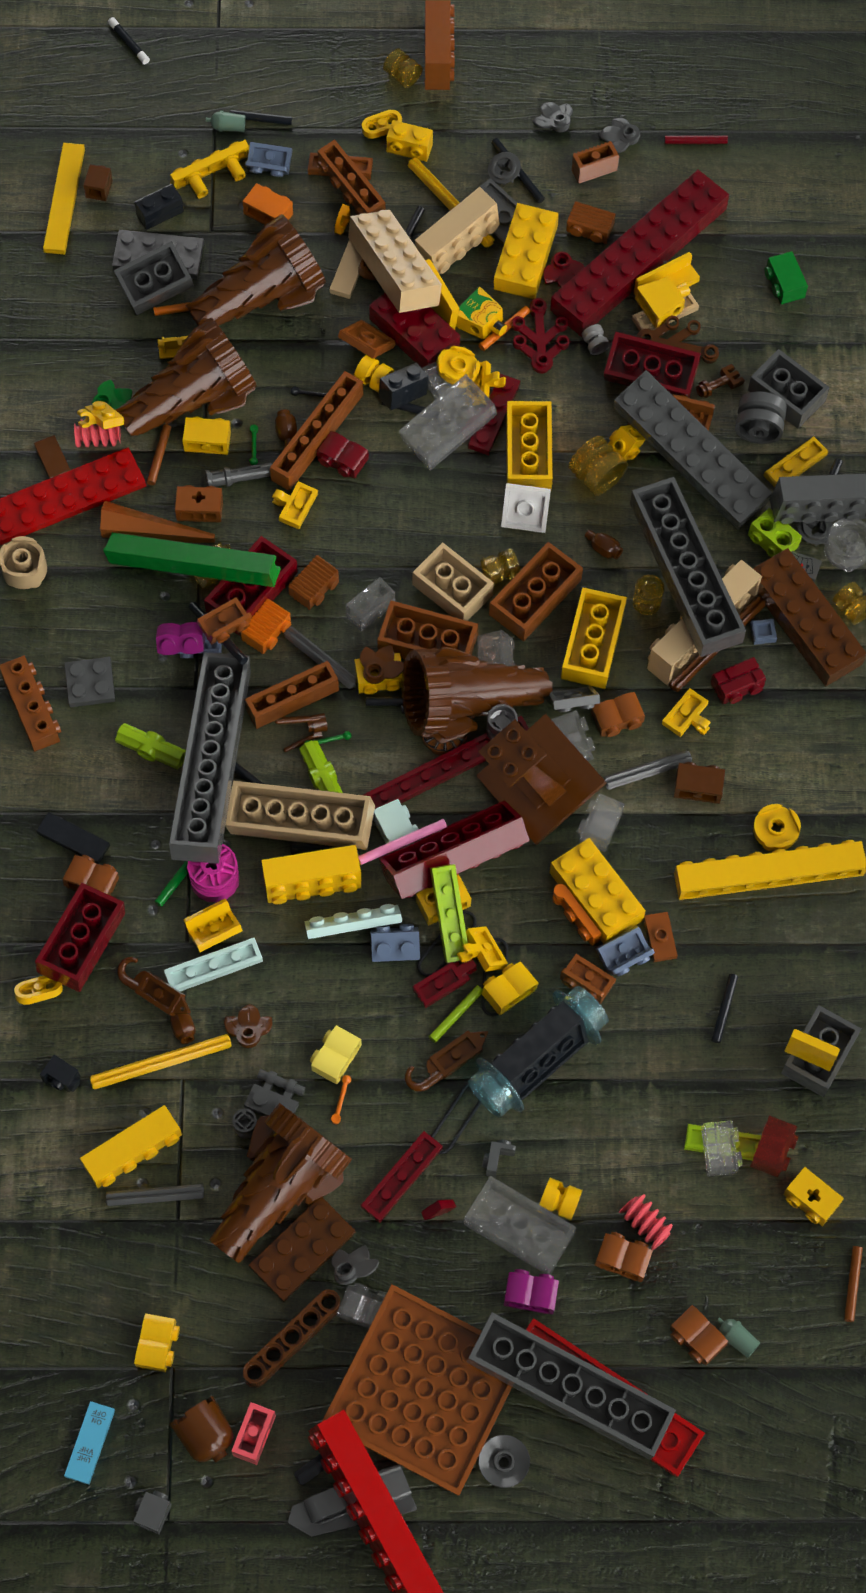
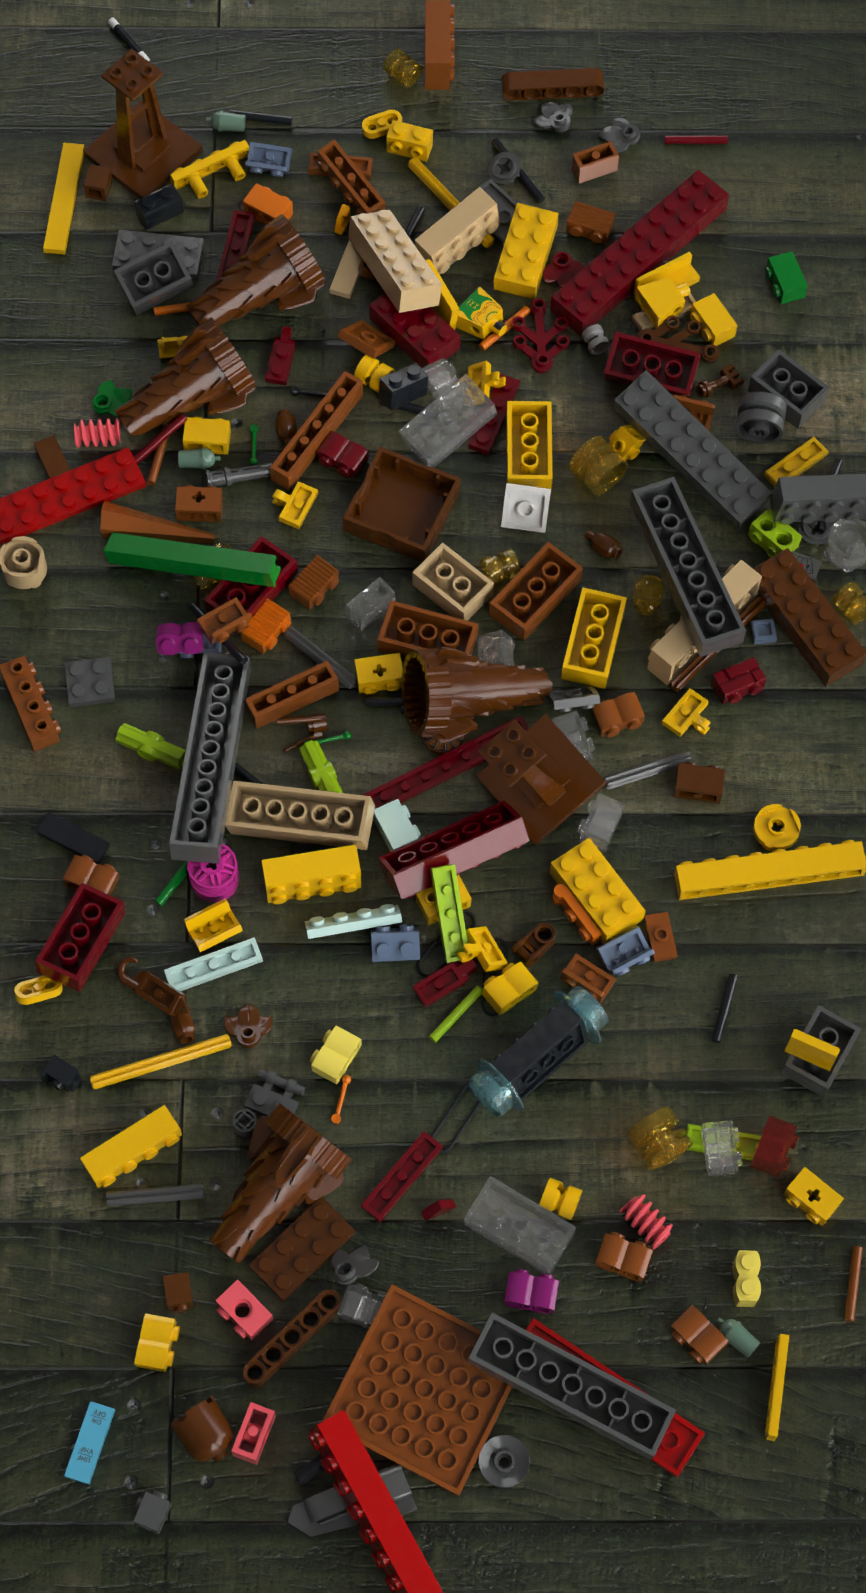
yellow plate [77,401,124,430] -> none
bright pink bar [358,819,447,865] -> none
reddish brown plate [360,645,404,684] -> none
reddish brown plate [405,1030,488,1091] -> none
yellow tile [436,346,480,386] -> none
dark grey bracket [482,1140,516,1178] -> none
flat silver wheel [486,704,518,740] -> none
none -> reddish brown piece [83,48,203,199]
none -> dark red bar [133,413,188,464]
none -> reddish brown brick [163,1272,194,1313]
none -> sand green piece [178,447,221,470]
none -> dark red plate [216,210,255,281]
none -> coral brick [216,1279,273,1341]
none -> dark red hinge [265,326,295,386]
none -> reddish brown tile [343,447,461,562]
none -> reddish brown beam [501,68,604,101]
none -> reddish brown piece [511,923,556,968]
none -> clear yellow wheel [627,1106,693,1170]
none -> yellow brick [690,293,737,346]
none -> light yellow brick [732,1250,761,1307]
none -> yellow tile [764,1334,789,1441]

